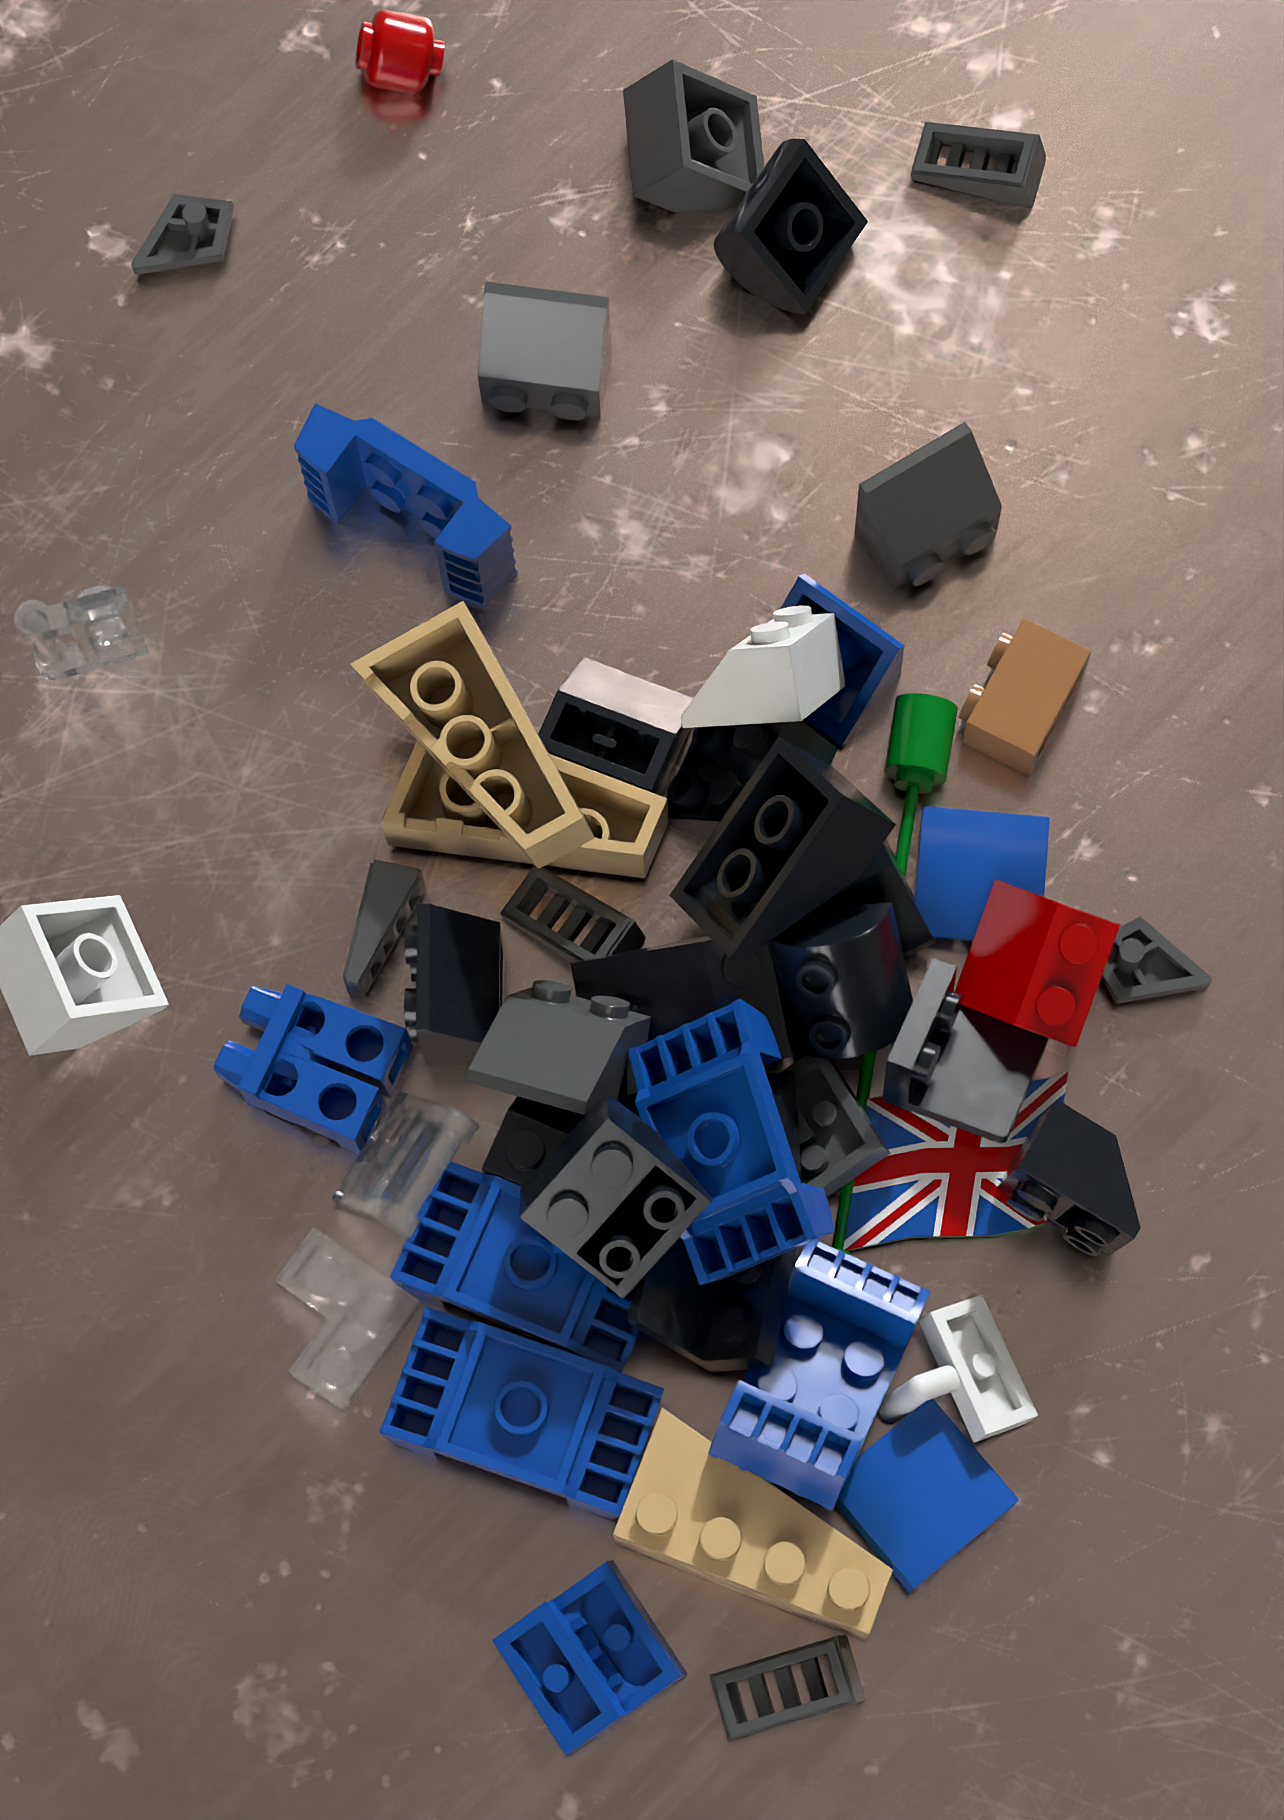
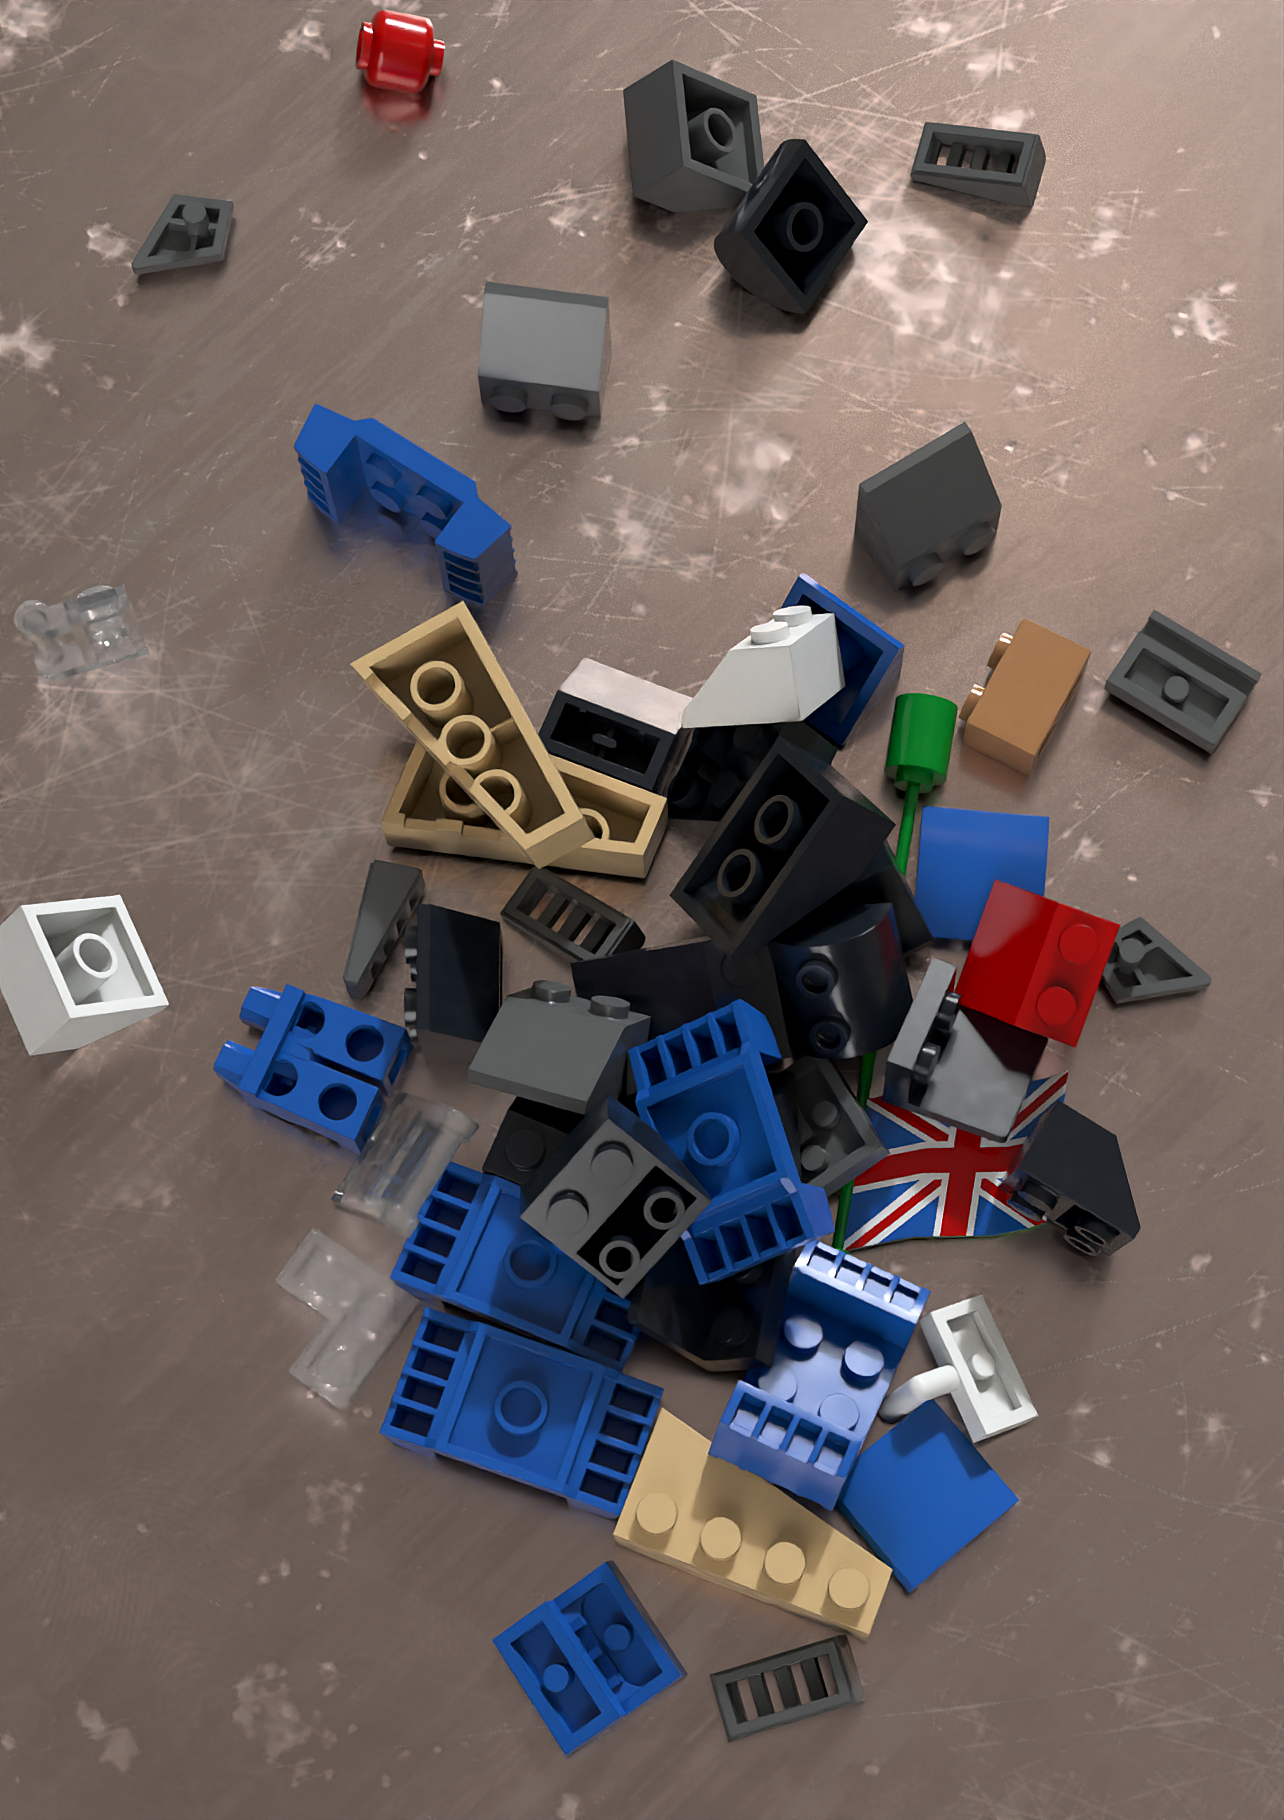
none -> dark grey plate [1104,609,1262,754]

